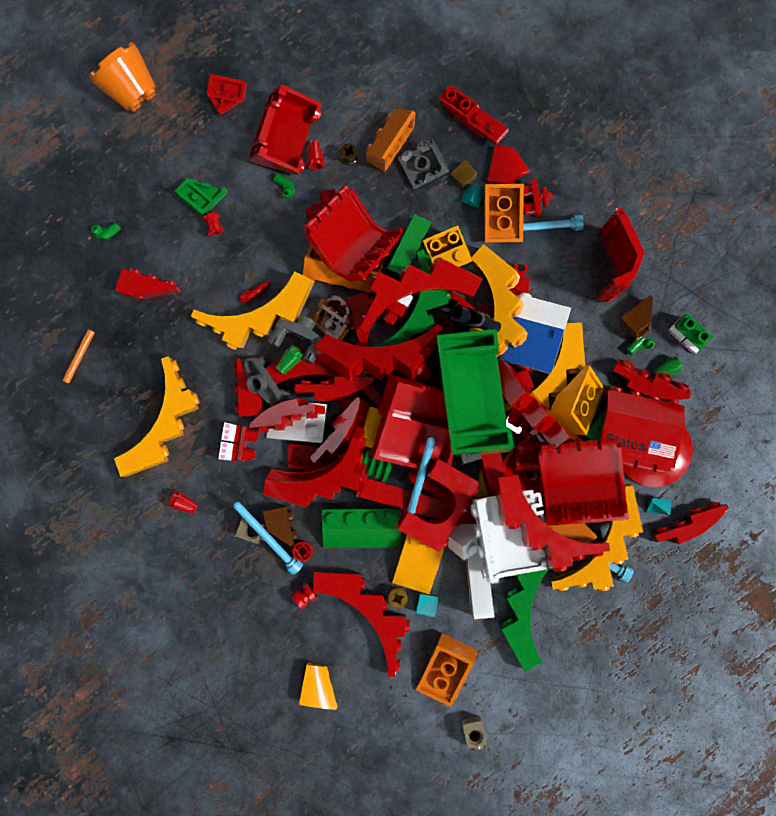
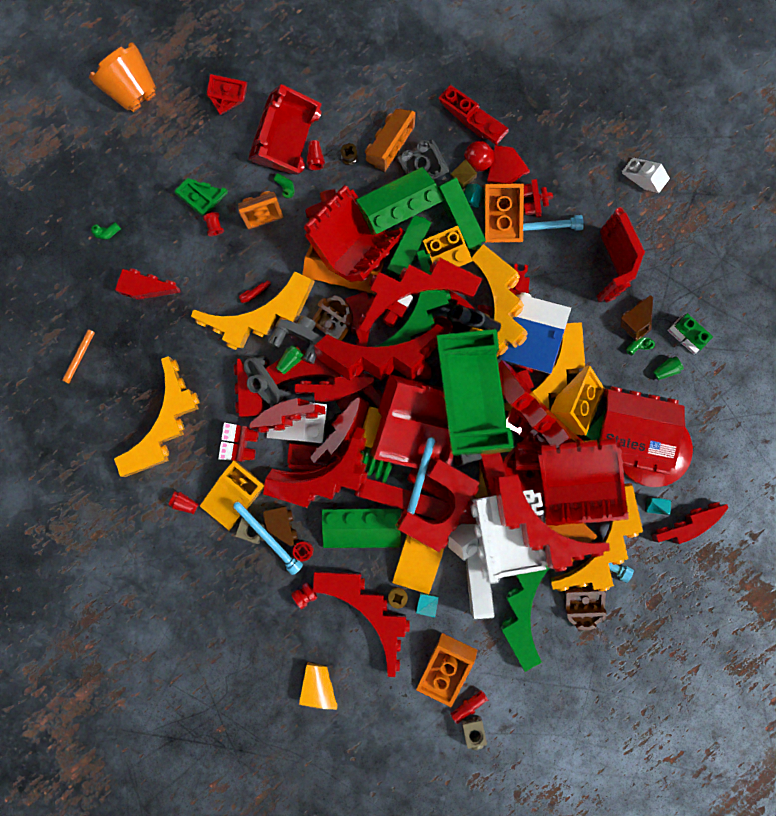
red slope [613,359,692,400] -> none
none -> light orange slope [200,461,265,531]
none -> orange slope [238,191,284,230]
none -> green slope [356,167,444,235]
none -> green slope [437,177,486,251]
none -> red pin [450,690,489,724]
none -> red hair [464,141,494,172]
none -> reddish brown slope [565,588,607,630]
none -> white slope [622,158,670,193]

